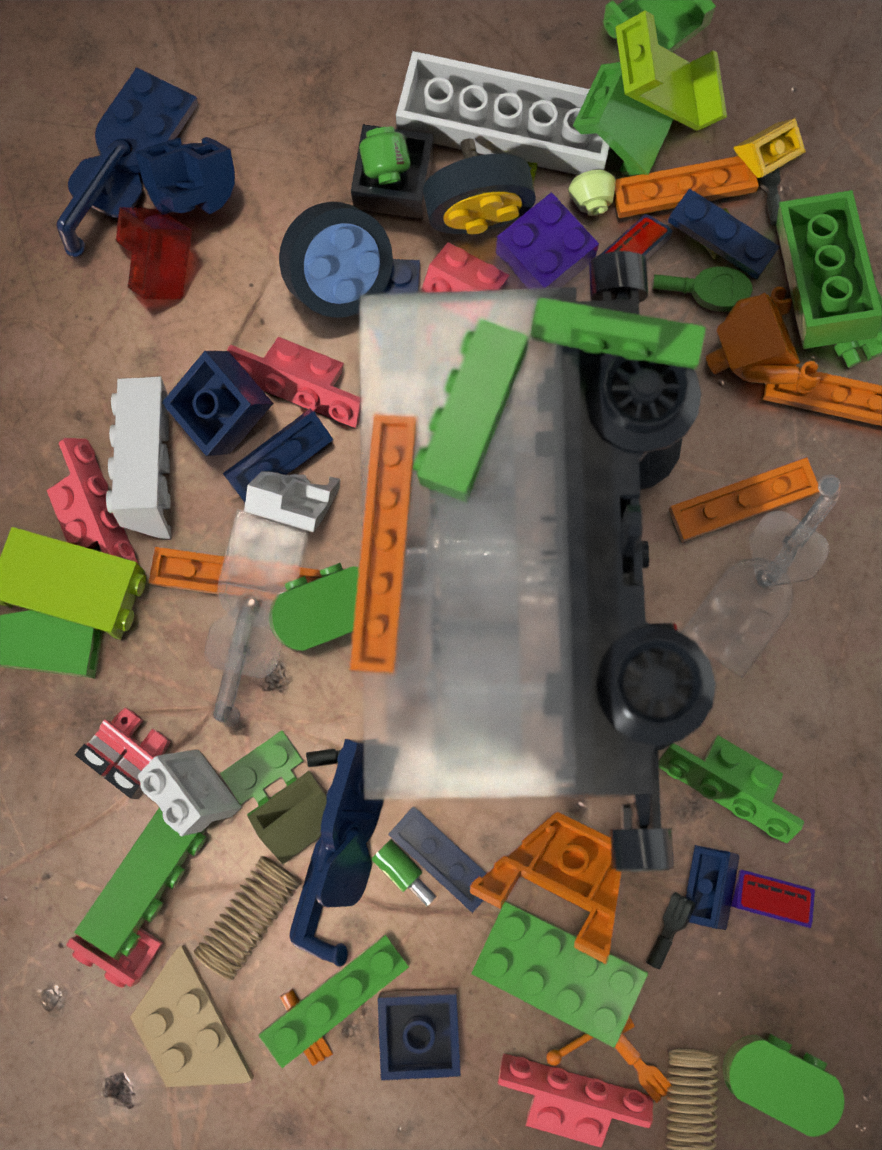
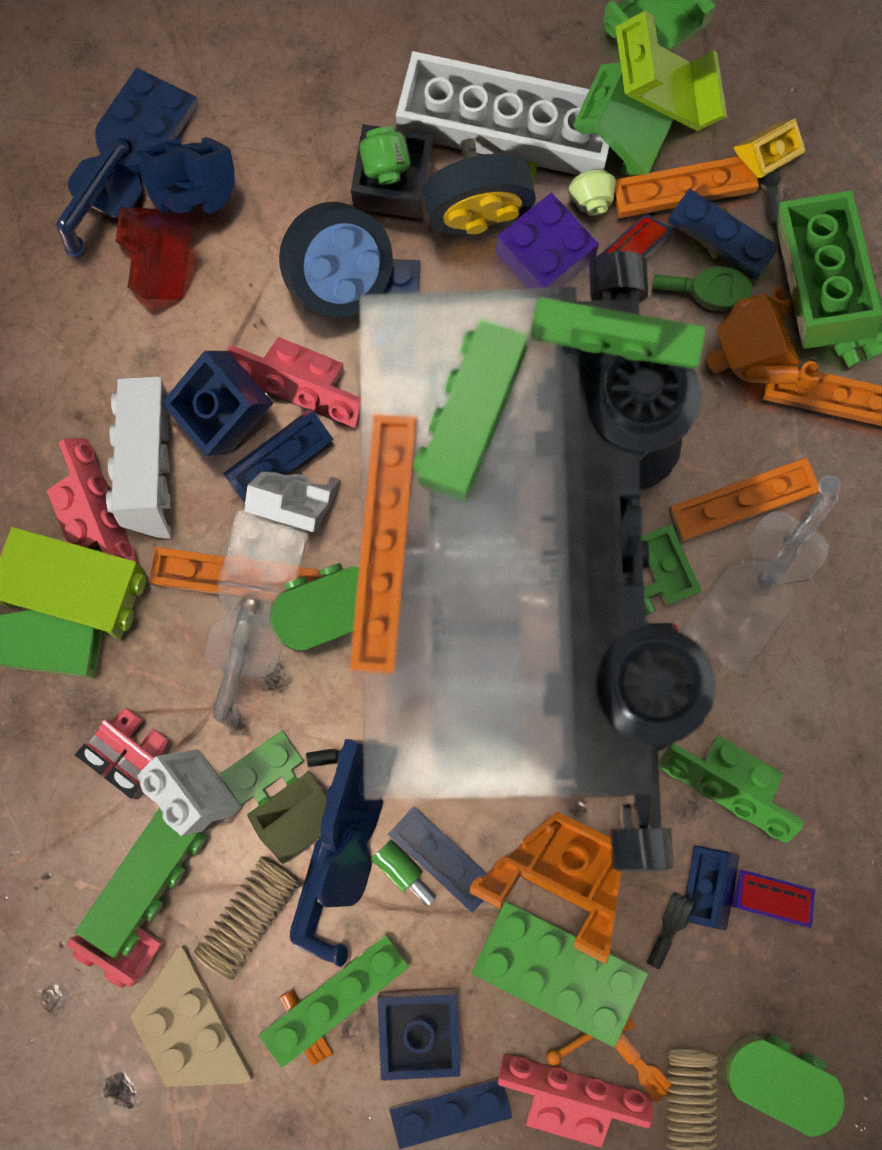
coral bracket [422,242,510,321] -> none
none -> dark blue plate [389,1077,512,1149]
none -> bright green plate [641,524,702,616]

